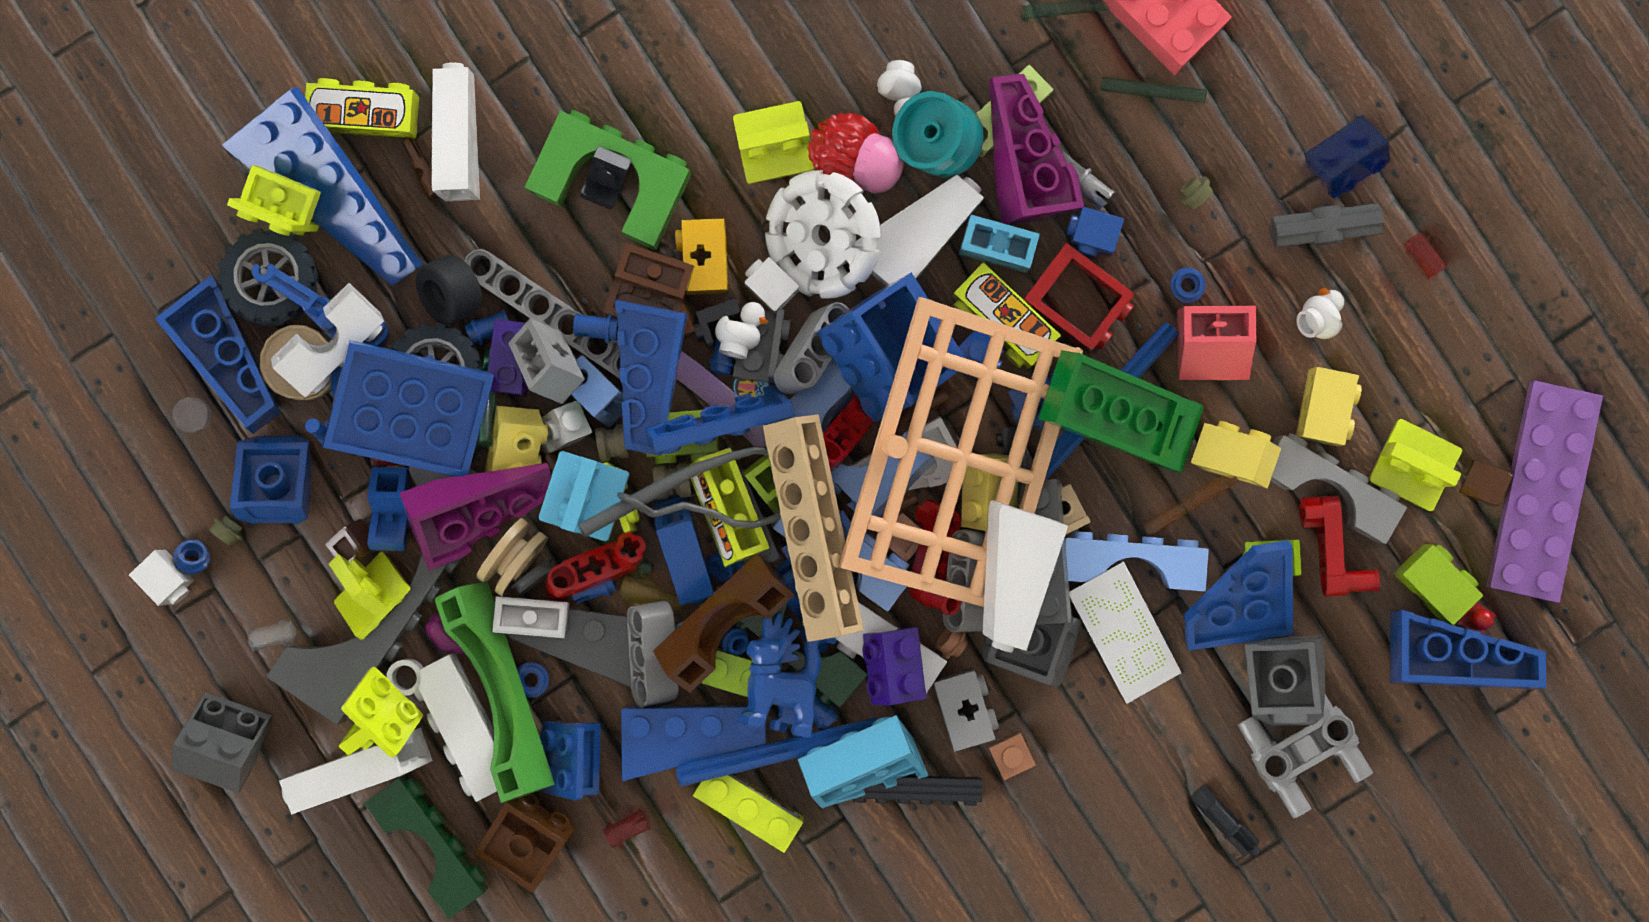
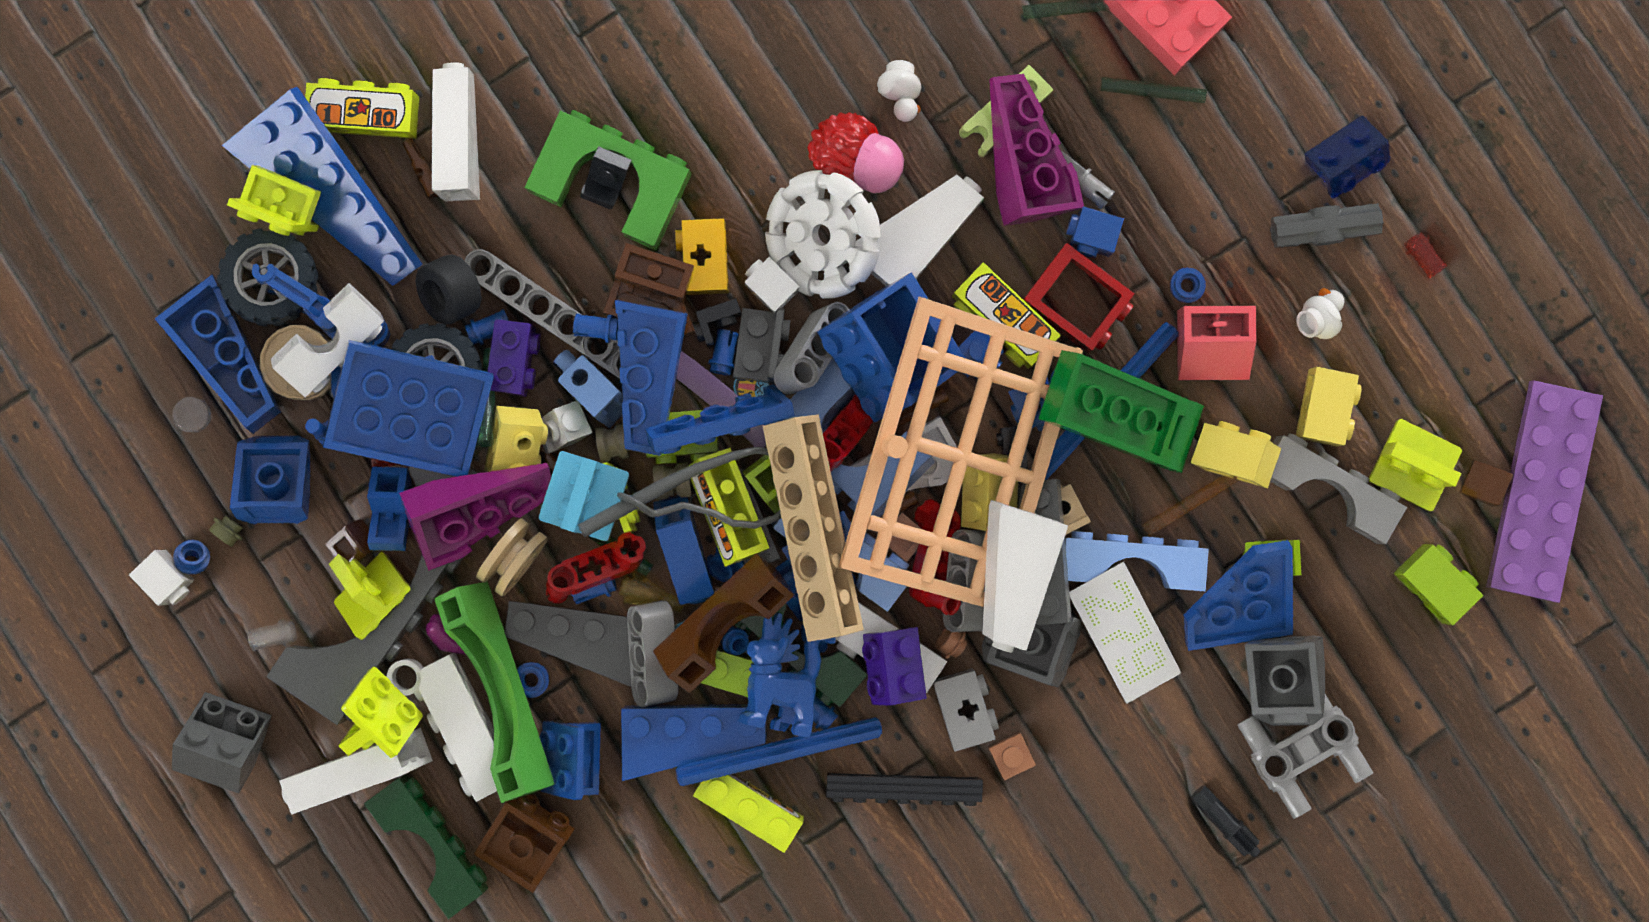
white slope [492,596,569,638] -> none
light grey brick [508,318,584,404] -> none
dark grey piece [510,558,553,598] -> none
clear red pin [603,809,651,848] -> none
white animal [715,302,769,359] -> none
neon yellow bracket [733,101,815,184] -> none
medium azure wedge [798,715,928,808] -> none
teal wheel [892,91,984,178] -> none
medium azure brick [959,215,1040,273] -> none
olive plate [1179,176,1213,209] -> none
red beam [1299,495,1380,597] -> none
blue wedge [1390,610,1546,689] -> none
red piece [1456,602,1496,634] -> none

